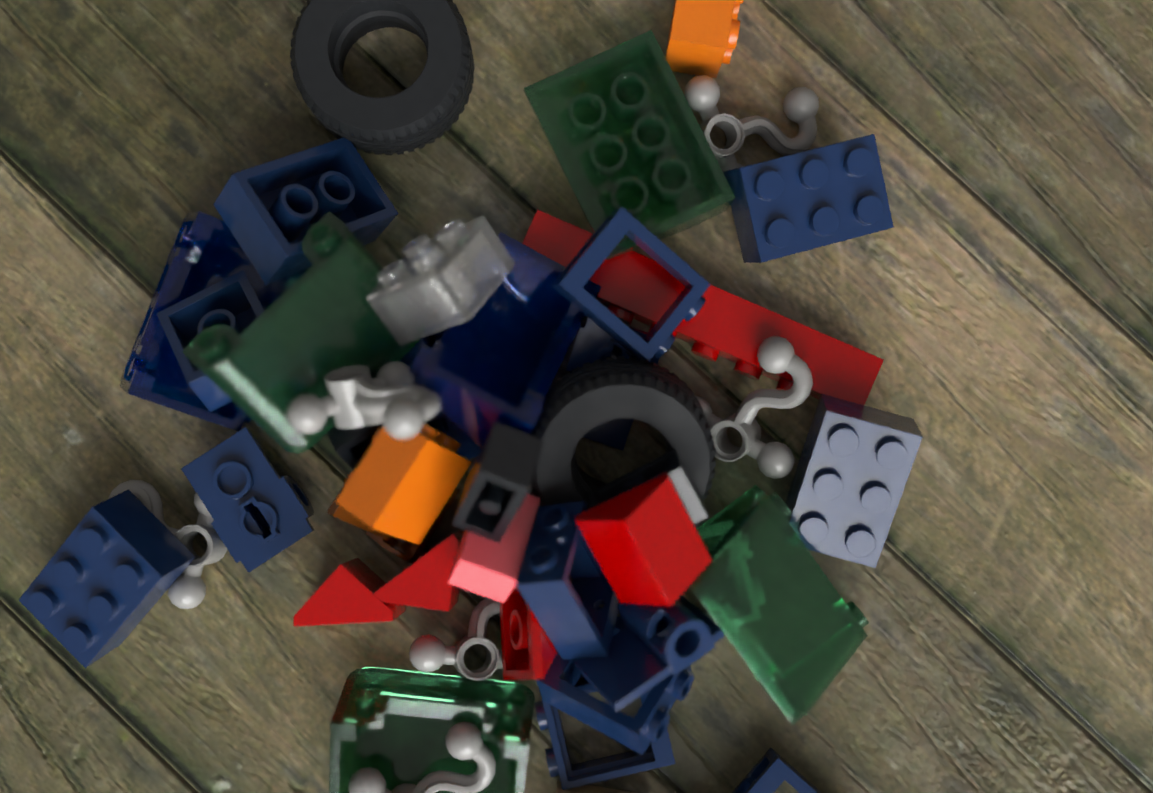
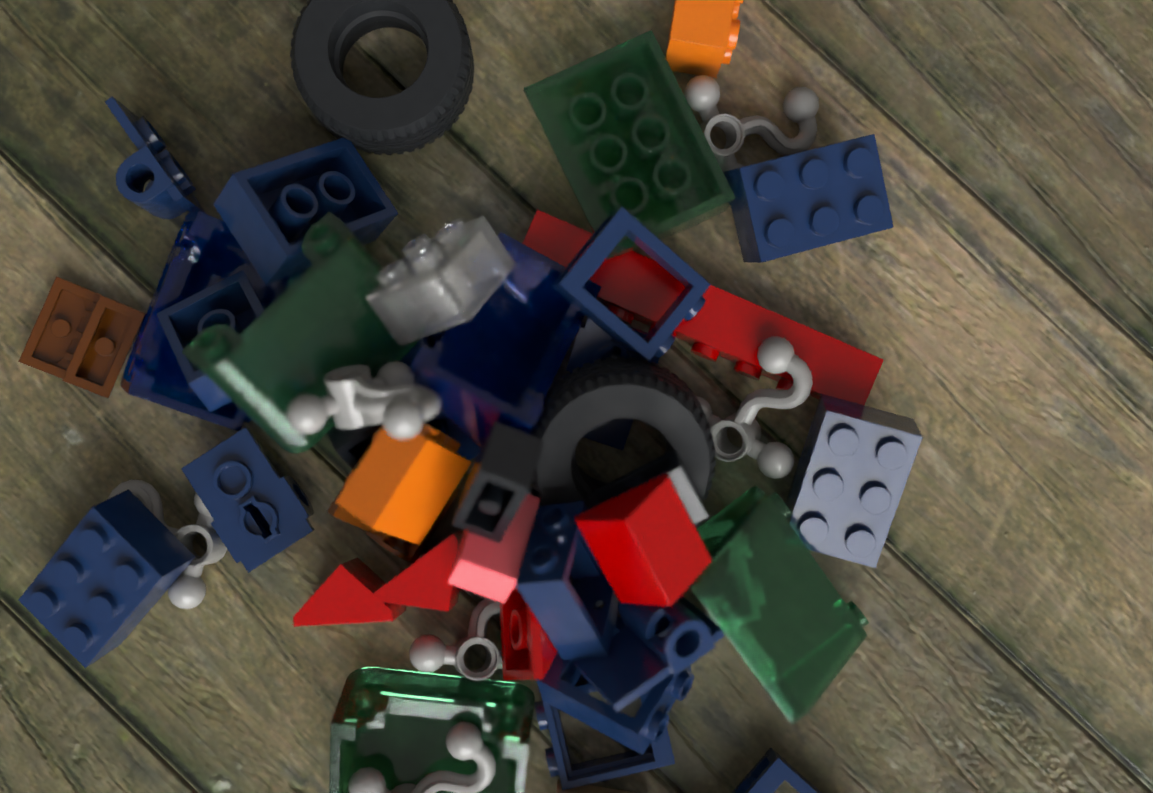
none -> reddish brown slope [18,276,146,398]
none -> dark blue piece [105,96,205,219]

